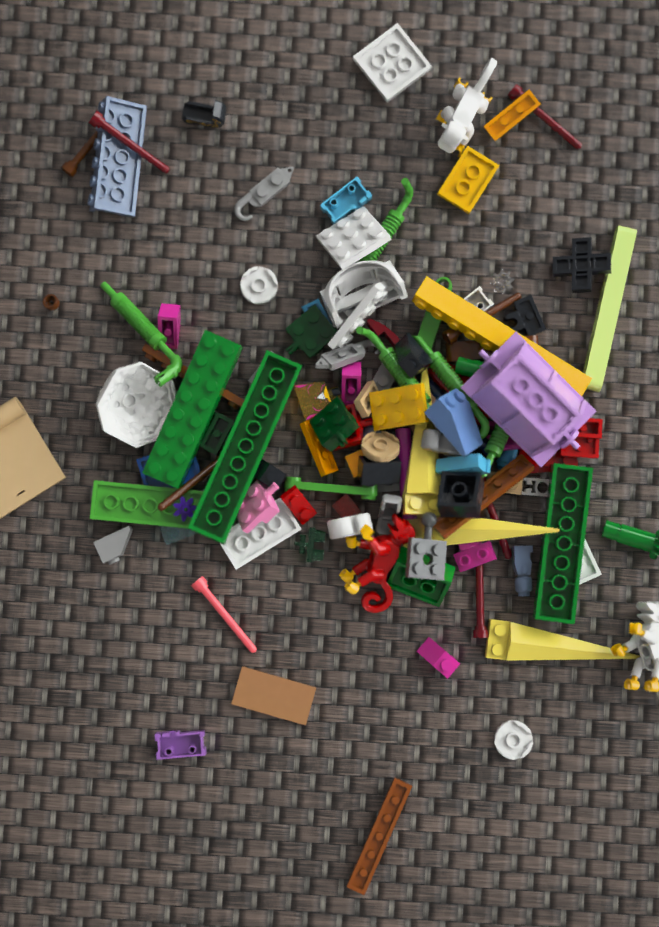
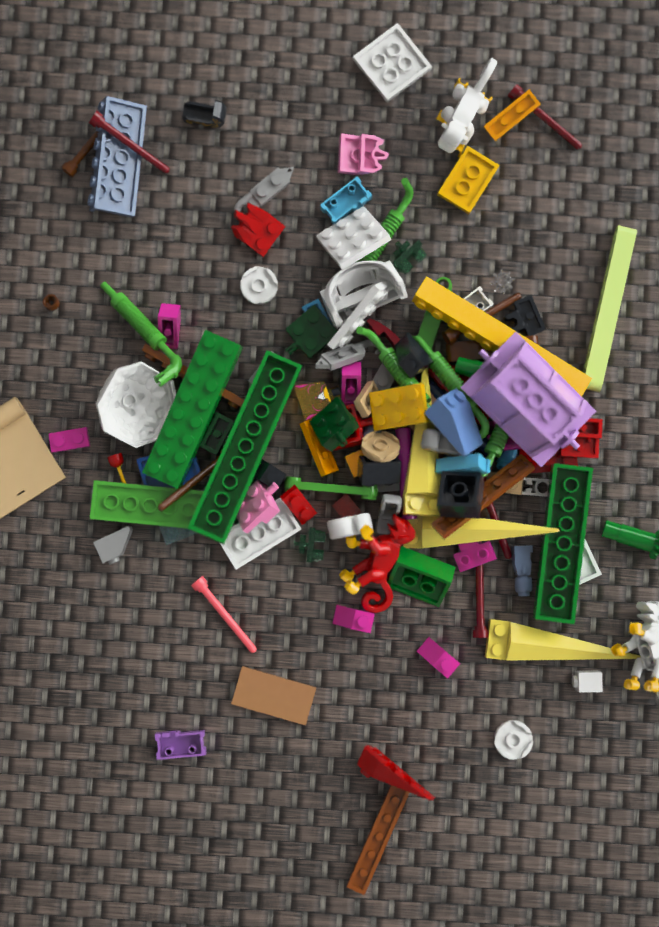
dark purple plant [173,496,197,521] -> none
plate [405,512,447,580] -> none
black plate [553,237,612,293] -> none
none -> dark pink plate [49,427,91,453]
none -> red hinge [107,452,126,483]
none -> red plate [231,202,286,257]
none -> dark pink slope [332,605,375,633]
none -> bright pink plate [338,134,389,175]
none -> red wedge [357,745,436,801]
none -> clear green hips [393,240,427,275]
none -> white brick [572,670,603,692]

